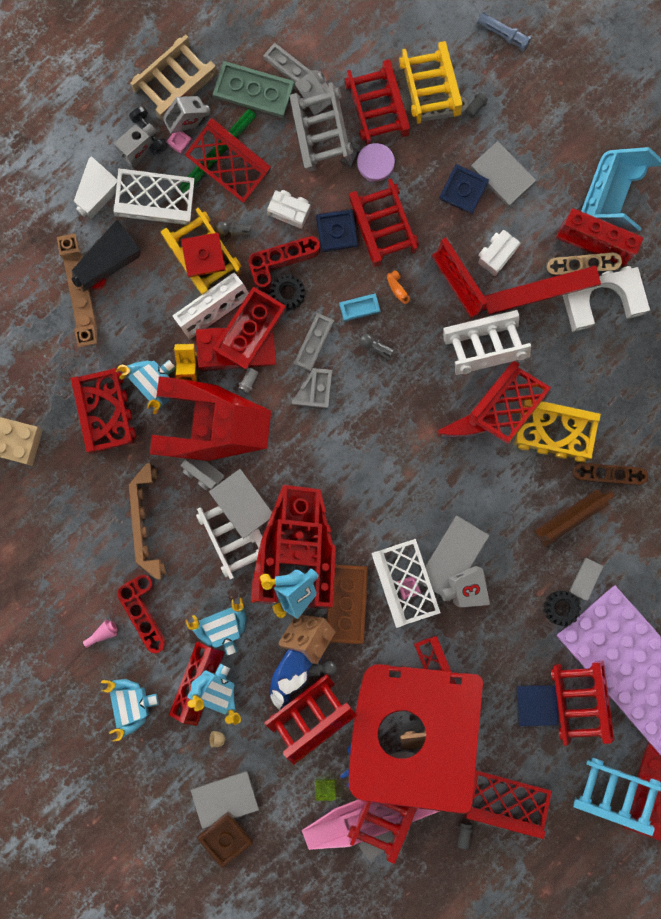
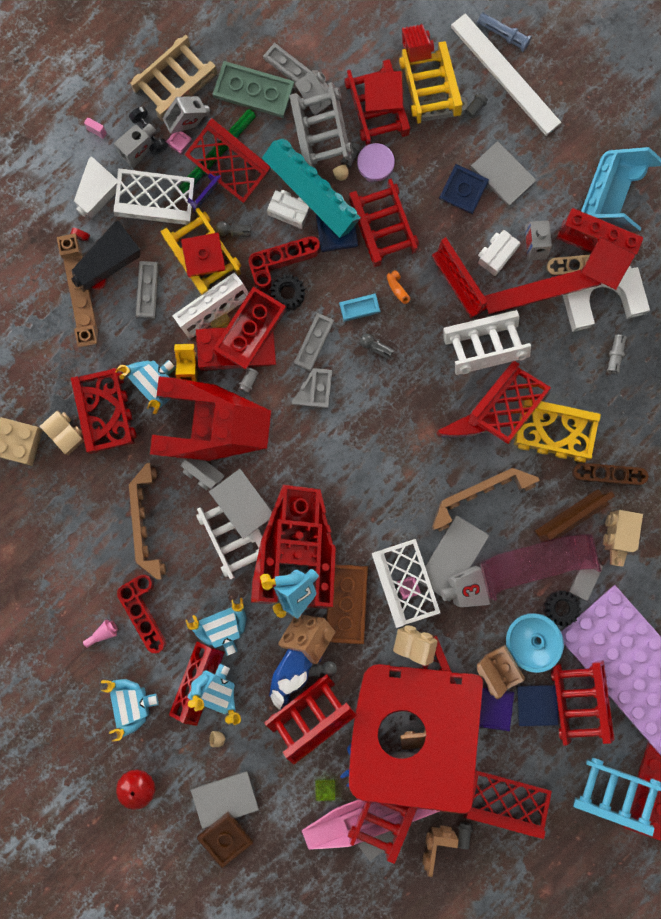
none -> tan brick [40,411,84,455]
none -> red tile [70,228,90,242]
none -> bright pink tile [84,118,107,139]
none -> red helmet [116,769,156,810]
none -> light grey tile [136,261,159,319]
none -> dark purple piece [187,173,221,213]
none -> clear yellow tile [210,313,231,328]
none -> teal brick [262,139,361,238]
none -> tan hinge [333,165,349,181]
none -> red tile [364,71,404,114]
none -> tan brick [393,625,438,666]
none -> red brick [402,24,434,63]
none -> medium nougat bracket [422,826,459,877]
none -> medium nougat slope [432,468,540,532]
none -> white tile [451,13,561,136]
none -> medium nougat bracket [477,645,525,699]
none -> dark purple piece [479,688,514,731]
none -> clear pink windscreen [480,534,601,601]
none -> medium azure dish [506,613,564,673]
none -> light grey torso [525,220,552,261]
none -> red tile [581,237,635,290]
none -> tan hinge [603,510,643,567]
none -> light grey pin [607,334,627,374]

